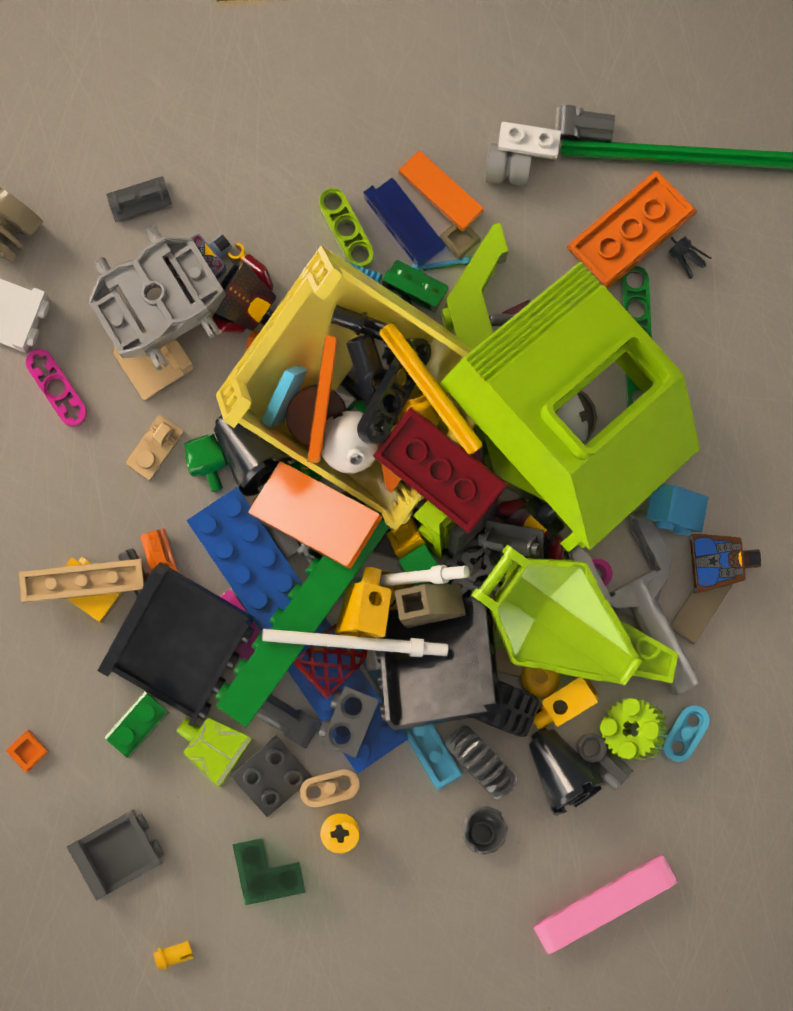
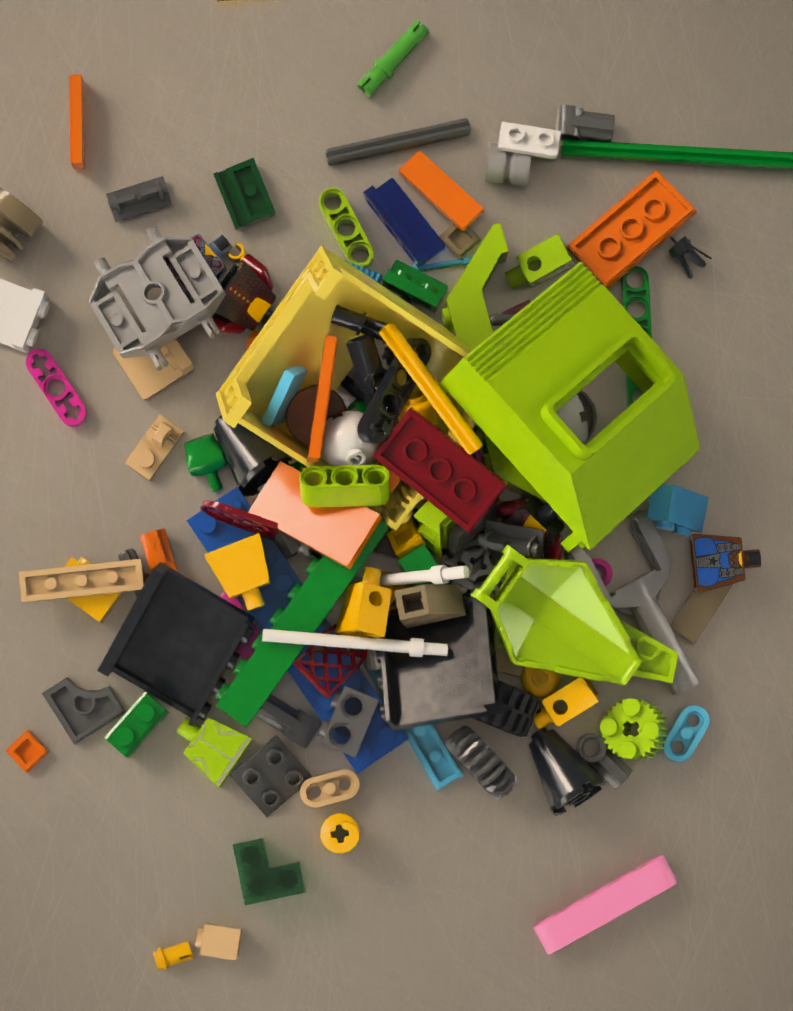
dark grey panel [67,809,164,901] -> none
dark grey hair [461,806,508,855] -> none
none -> dark grey tile [42,677,127,745]
none -> orange tile [69,74,85,170]
none -> tan brick [195,922,242,960]
none -> dark red window [200,500,278,541]
none -> yellow torso [204,533,271,611]
none -> dark green plate [213,158,276,230]
none -> lime beam [299,465,390,507]
none -> dark grey axle [325,118,471,166]
none -> bright green pin [356,19,430,97]
none -> lime torso [505,234,575,289]

